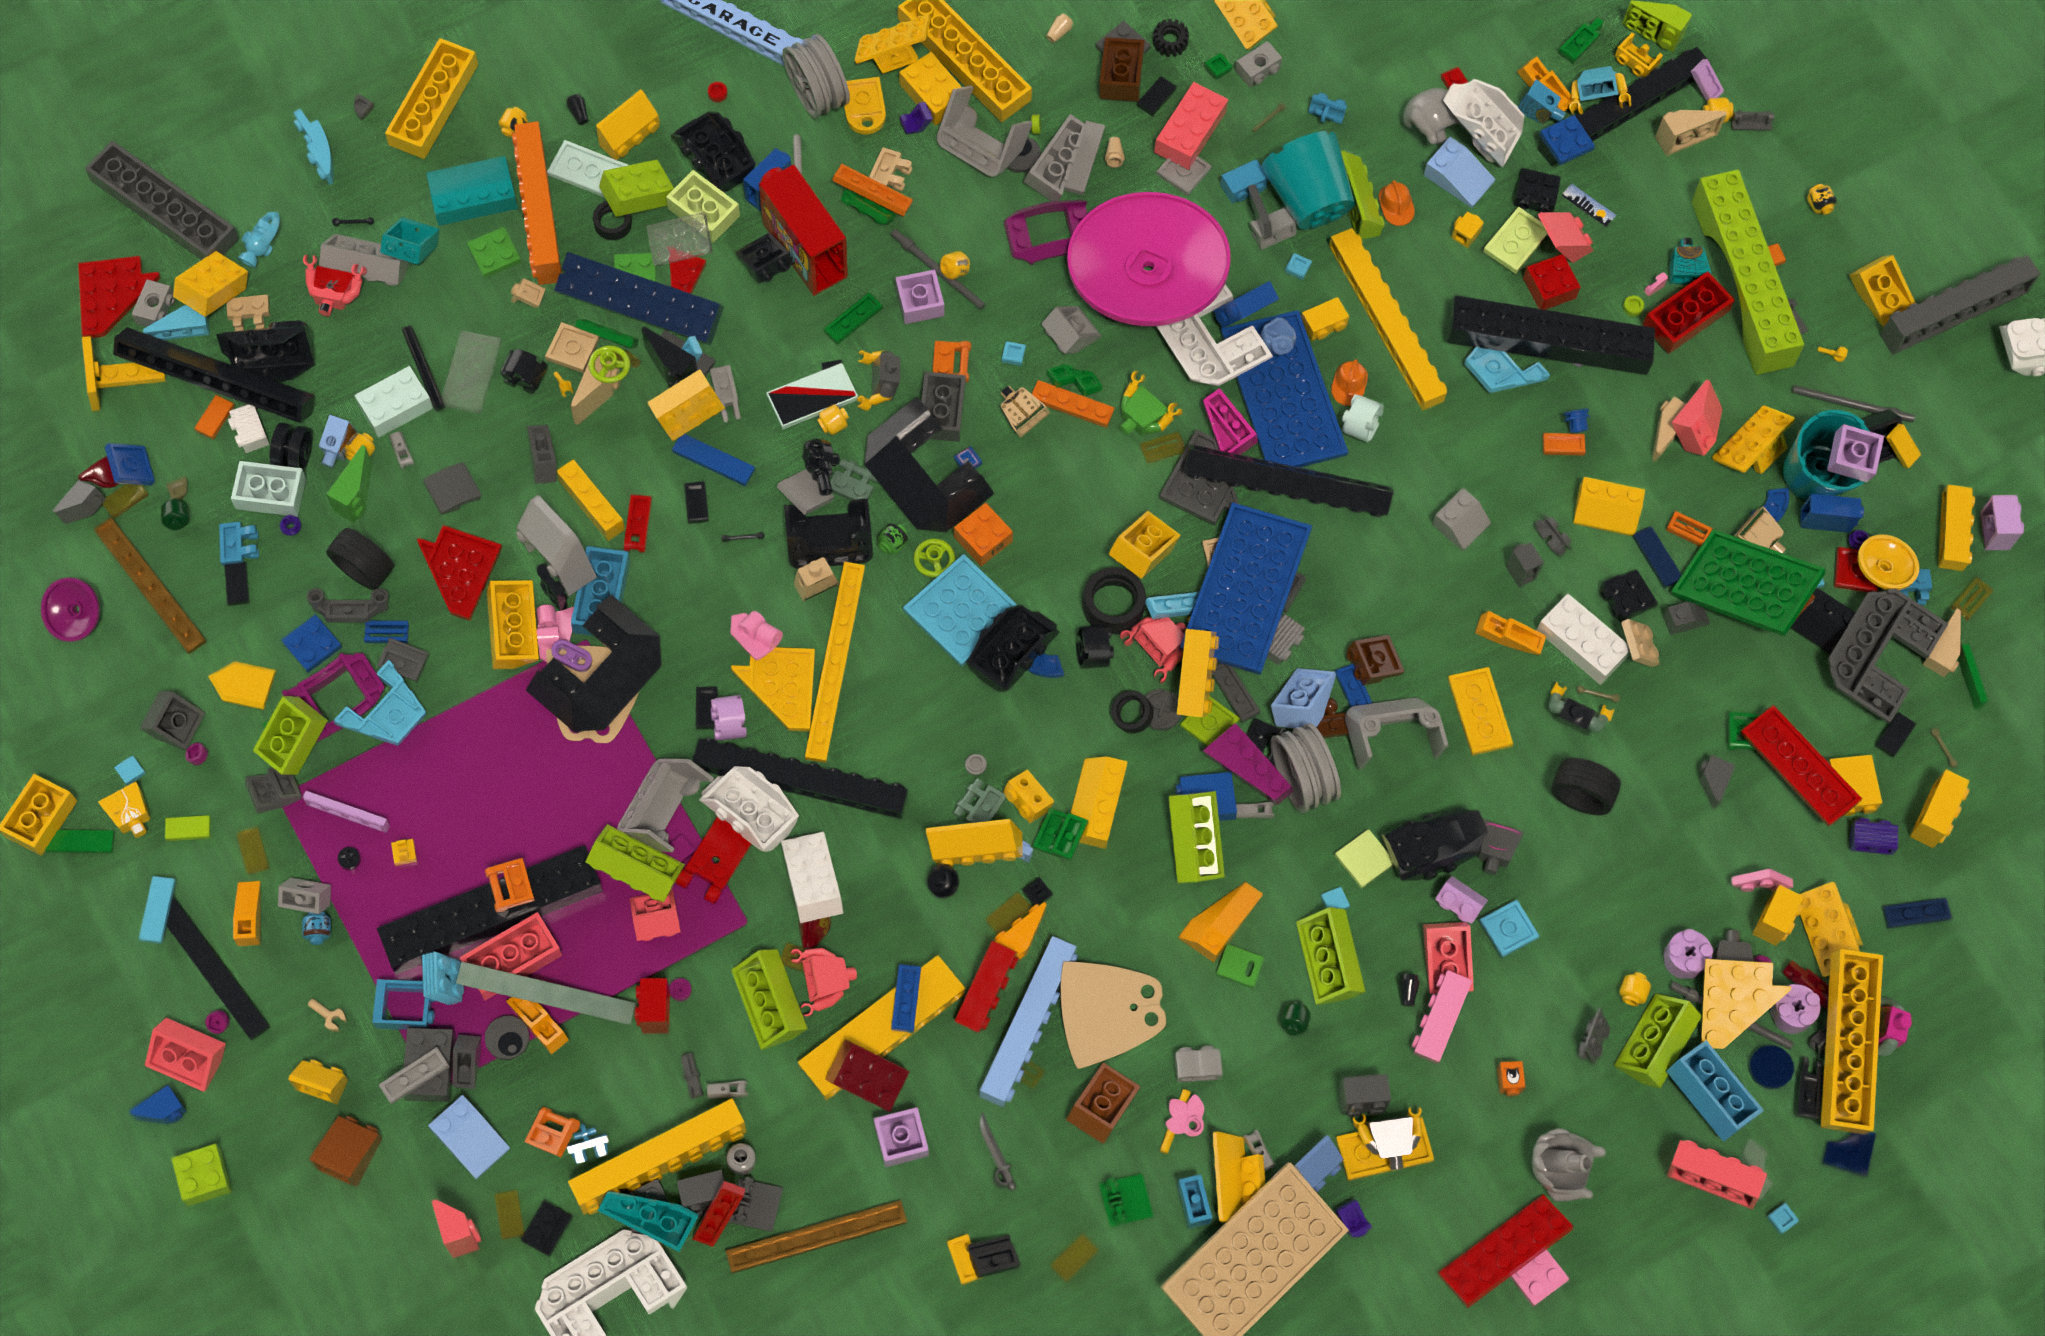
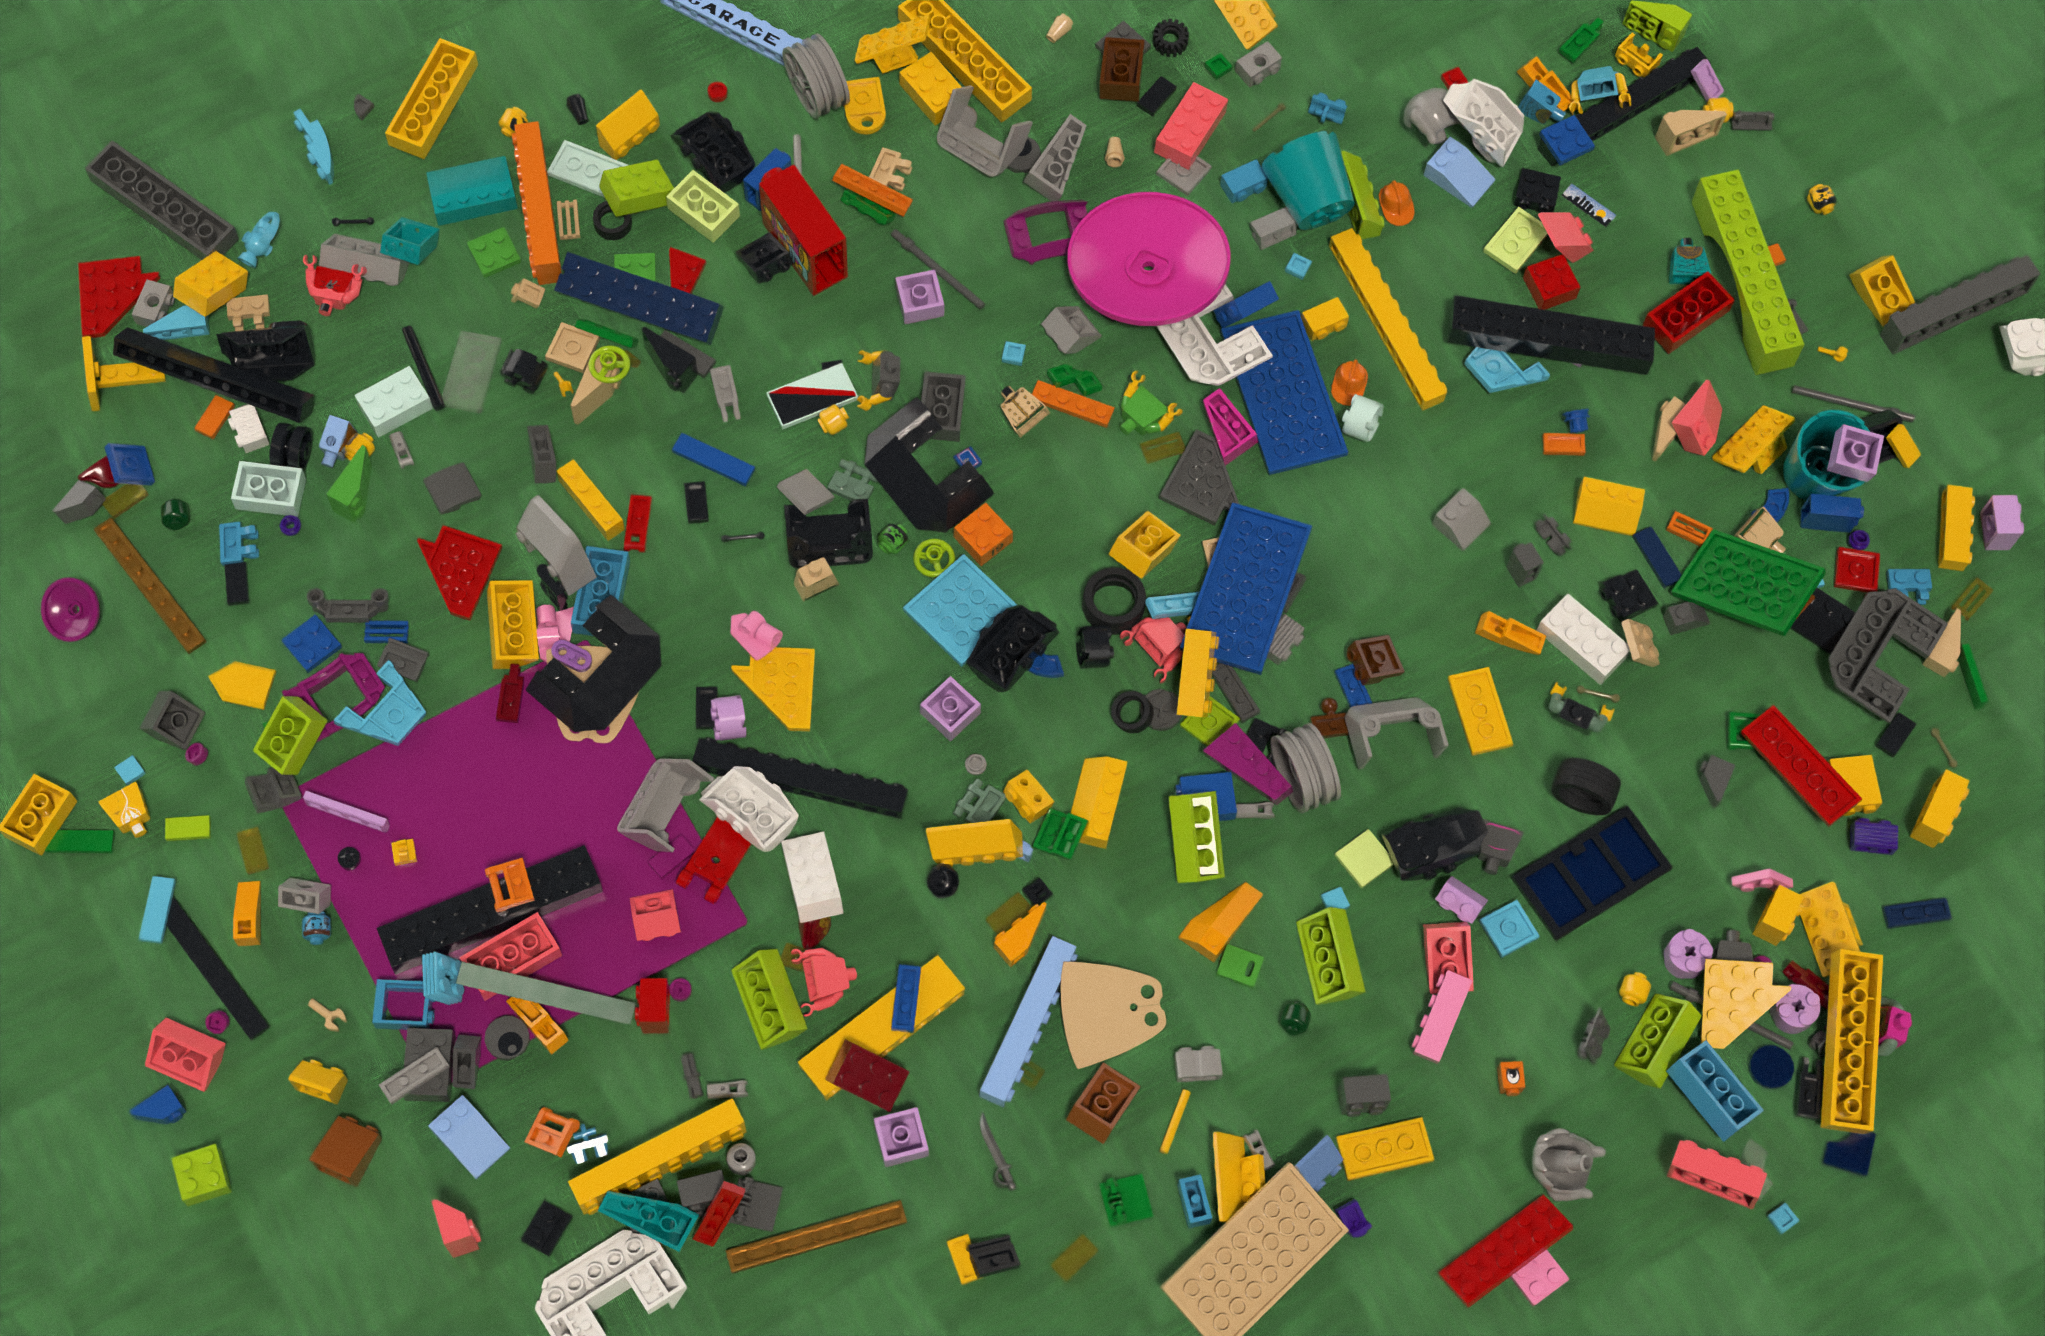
olive tile [166,476,188,501] -> none
black tyre [326,528,394,590] -> none
clear yellow tile [494,1190,524,1240] -> none
lime slope [585,824,685,902] -> none
clear plate [646,212,713,266] -> none
yellow brick [647,370,725,441] -> none
medium azure tile [682,336,703,363] -> none
black pin [803,439,840,496] -> none
yellow plate [805,562,865,763] -> none
green tile [824,292,883,345] -> none
dark purple bracket [899,102,933,134] -> none
orange plate [933,341,972,383] -> none
yellow head [940,251,970,280] -> none
red brick [955,941,1019,1033] -> none
lime tile [1031,114,1041,134] -> none
light grey tile [1064,120,1105,196] -> none
bright pink plate [1165,1094,1204,1137] -> none
black brick [1184,444,1394,517] -> none
dark grey tile [1248,184,1272,239] -> none
medium blue hair [1260,317,1296,355] -> none
light blue slope [1271,668,1336,728] -> none
torso [1353,1107,1422,1170] -> none
black cone [1398,974,1420,1007] -> none
yellow brick [1451,211,1484,248] -> none
lime tile [1623,295,1644,317] -> none
bright pink tile [1644,273,1668,297] -> none
yellow dish [1858,535,1919,590] -> none
none -> dark red hinge [496,664,524,723]
none -> tan tile [557,199,580,240]
none -> lavender brick [920,676,981,742]
none -> door [1511,805,1673,941]

